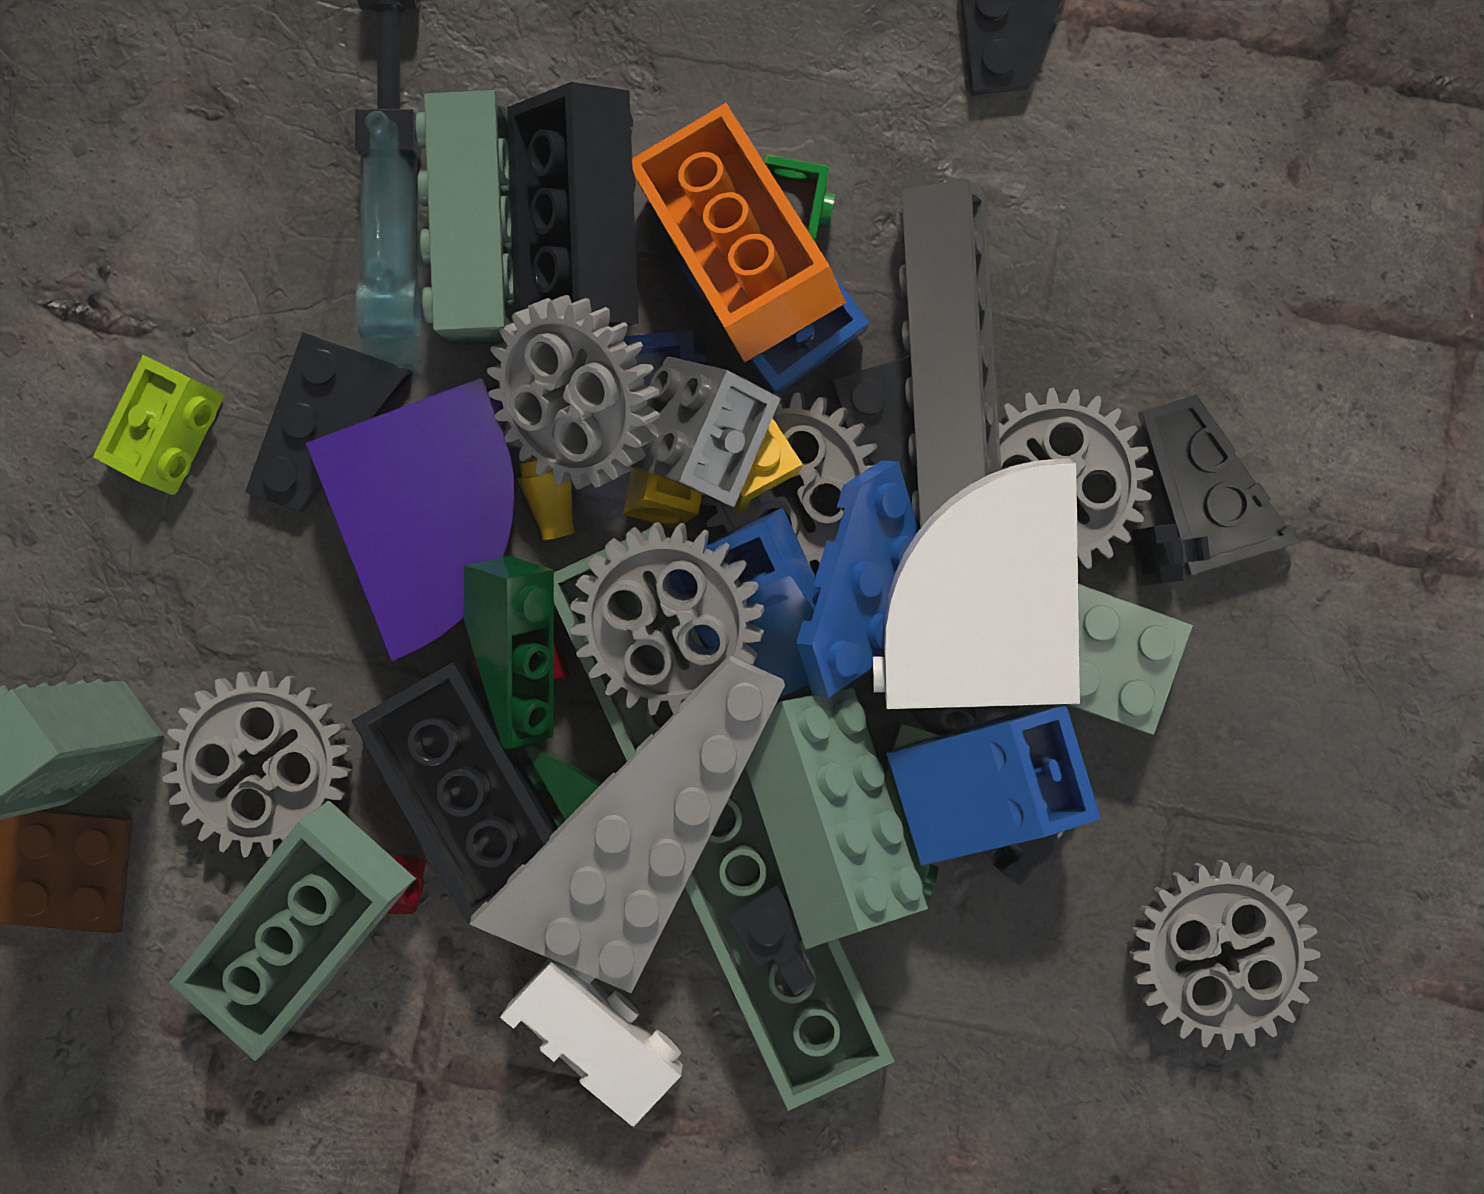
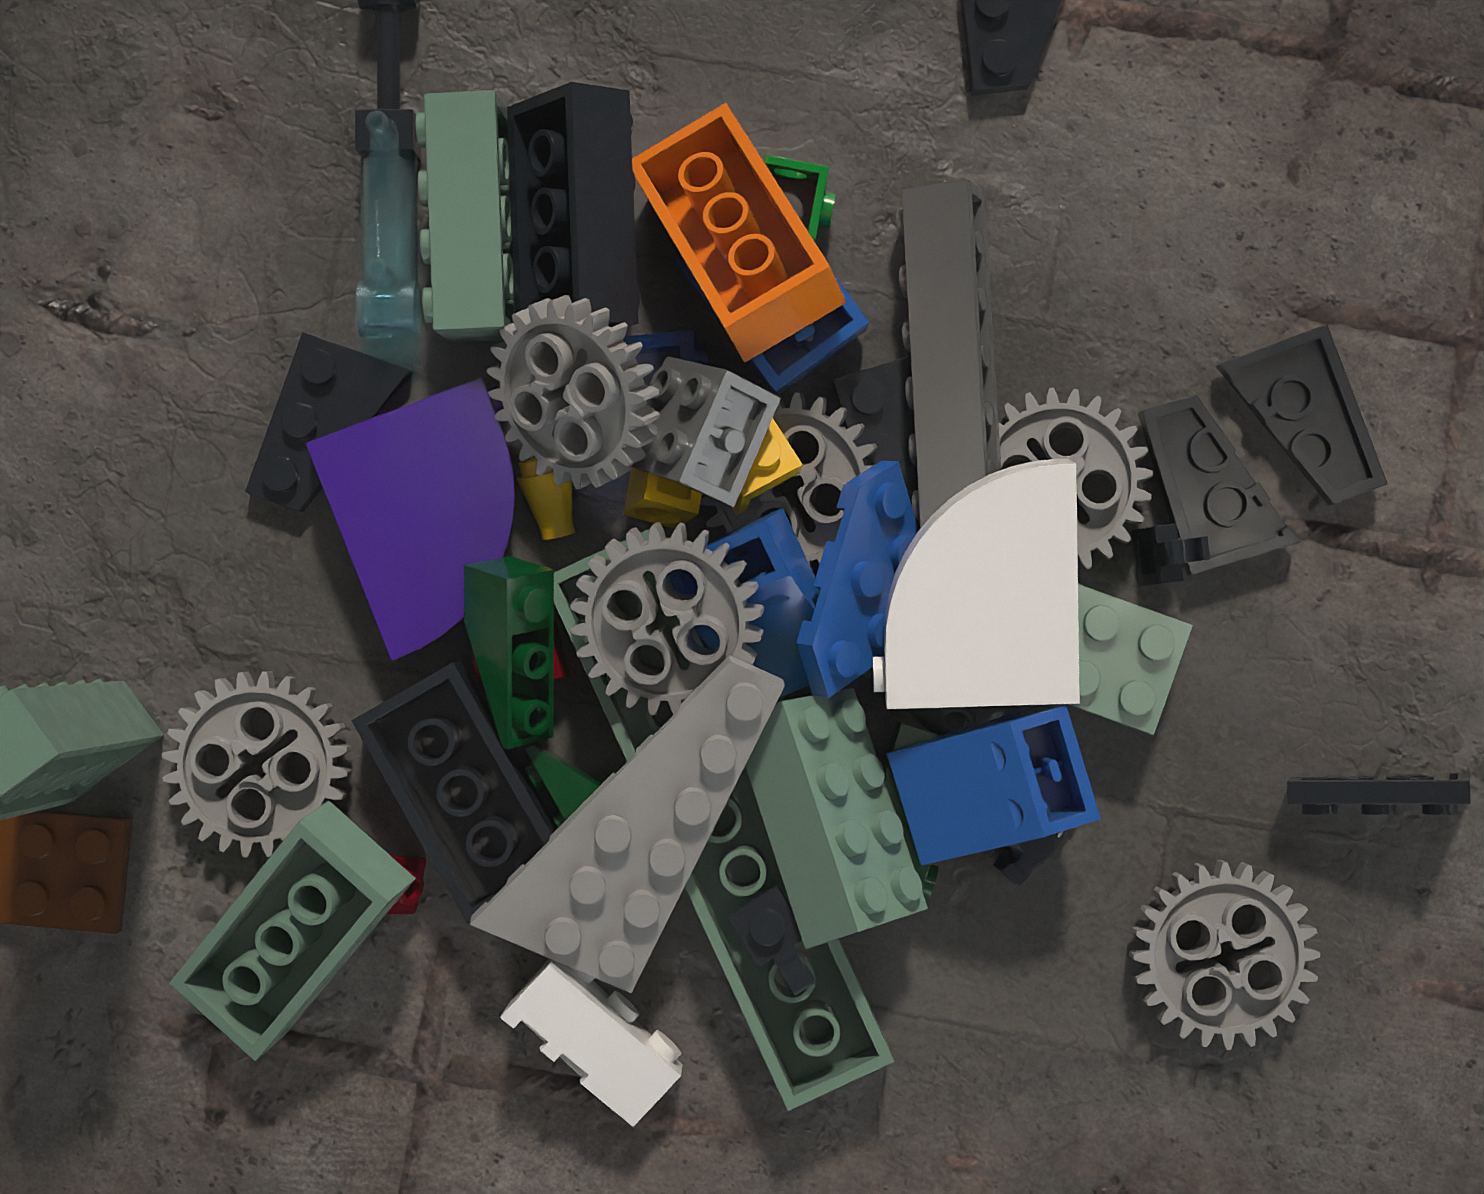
lime bracket [93,355,224,495] -> none
none -> black wing [1215,324,1388,505]
none -> black wing [1287,772,1471,815]

